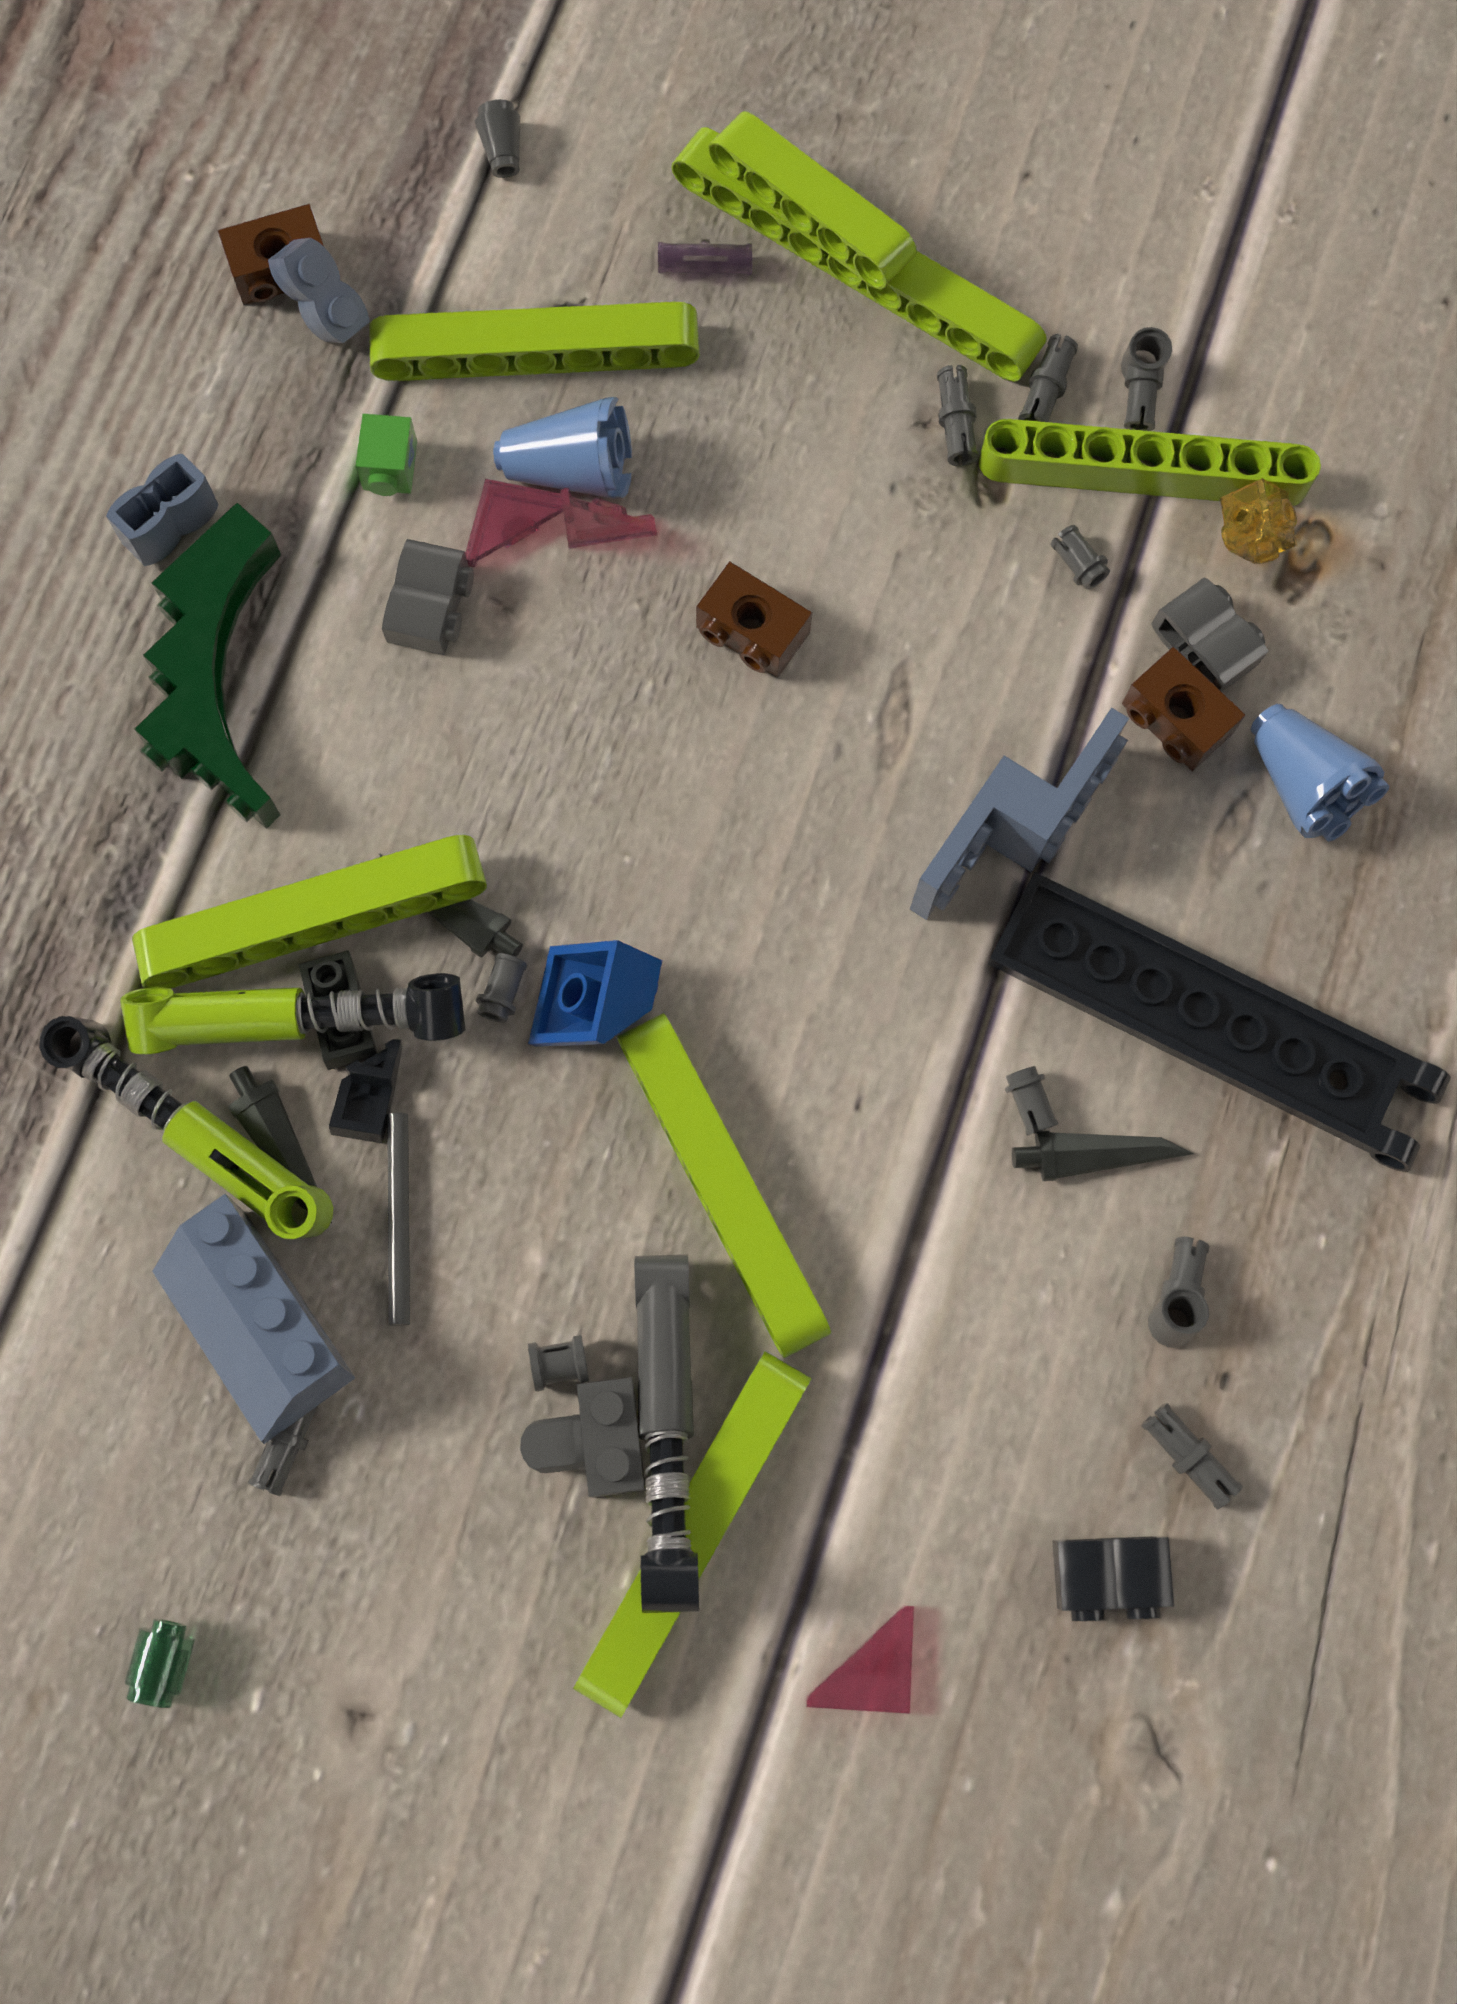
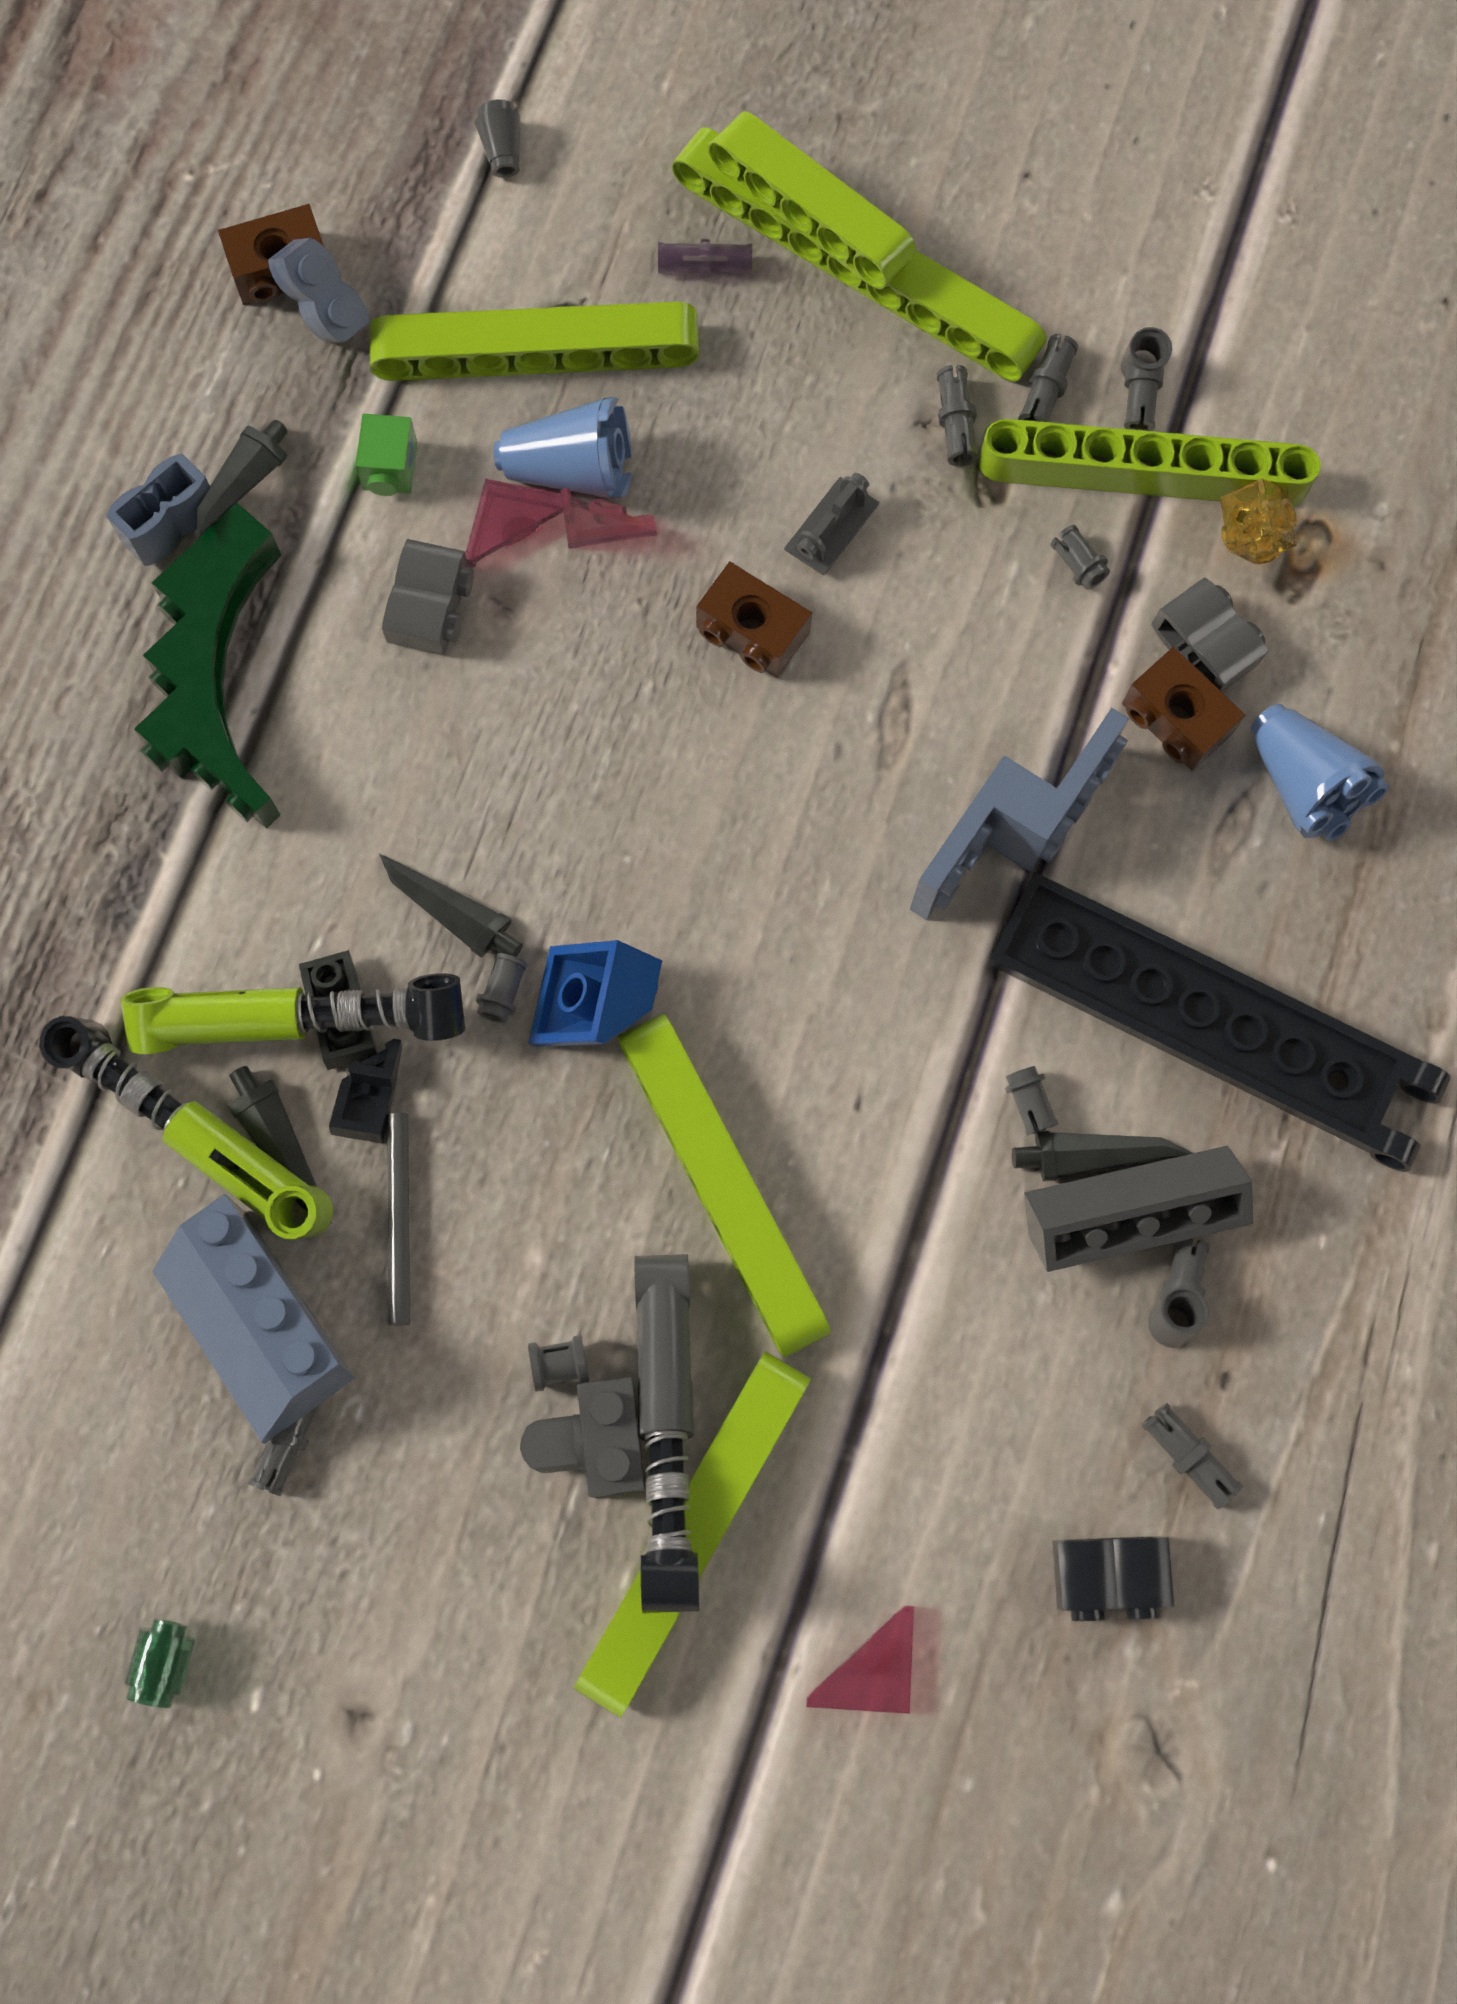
lime beam [132,835,487,989] -> none
none -> pearl dark grey bar [197,420,288,538]
none -> dark grey hinge [784,473,880,576]
none -> dark grey brick [1024,1145,1253,1272]

